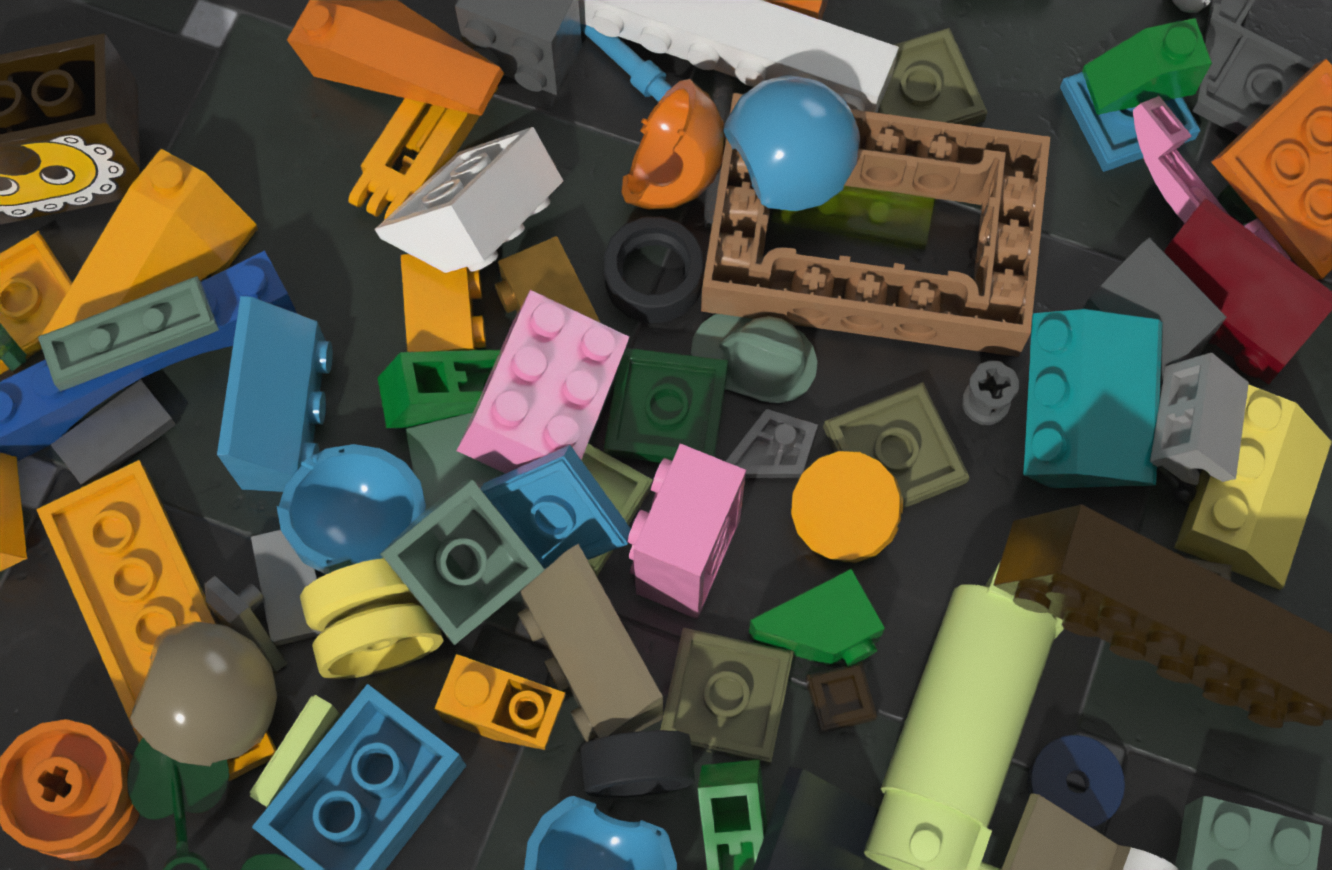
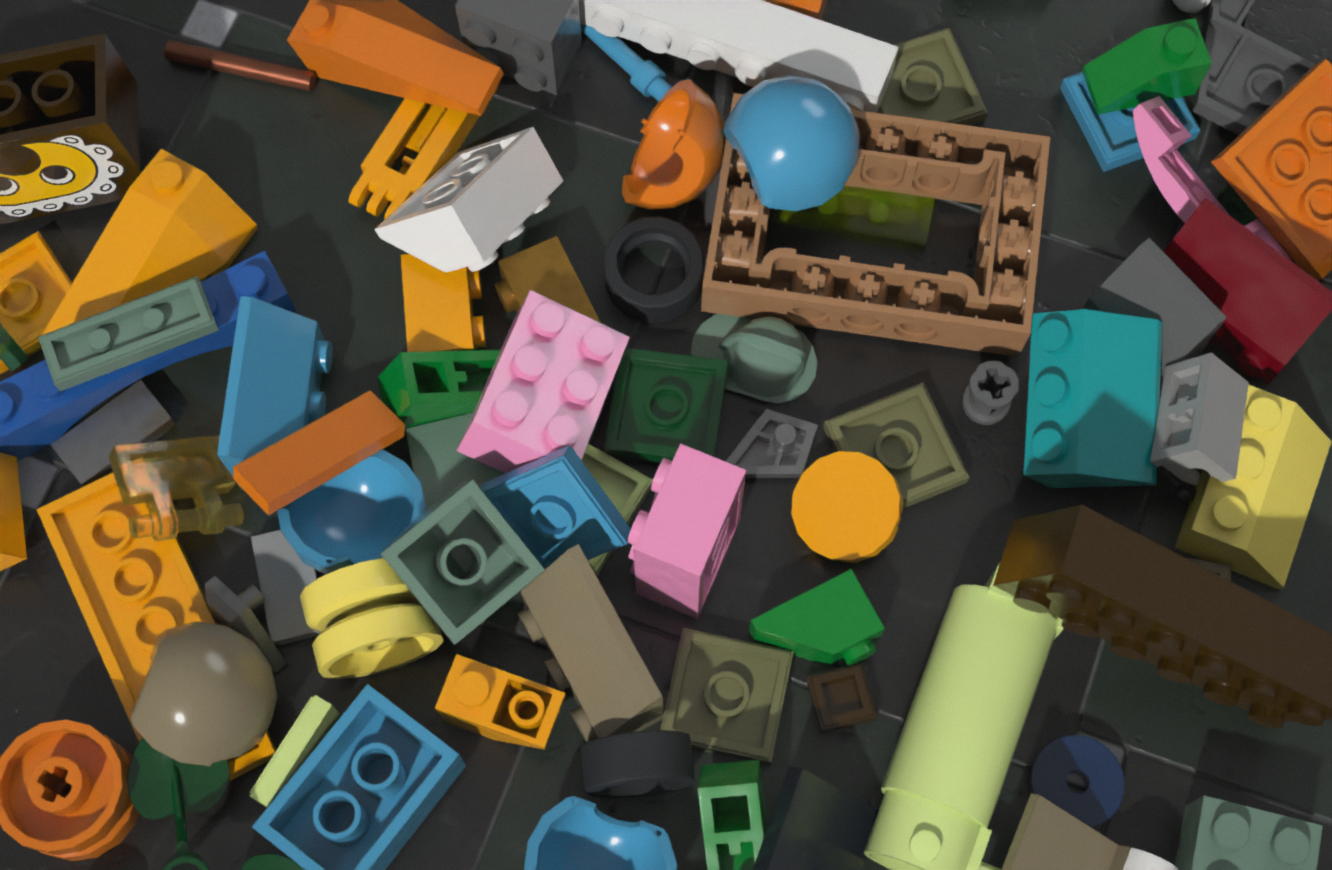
none -> clear yellow plate [108,435,244,541]
none -> copper bar [164,40,316,92]
none -> orange tile [233,390,405,516]

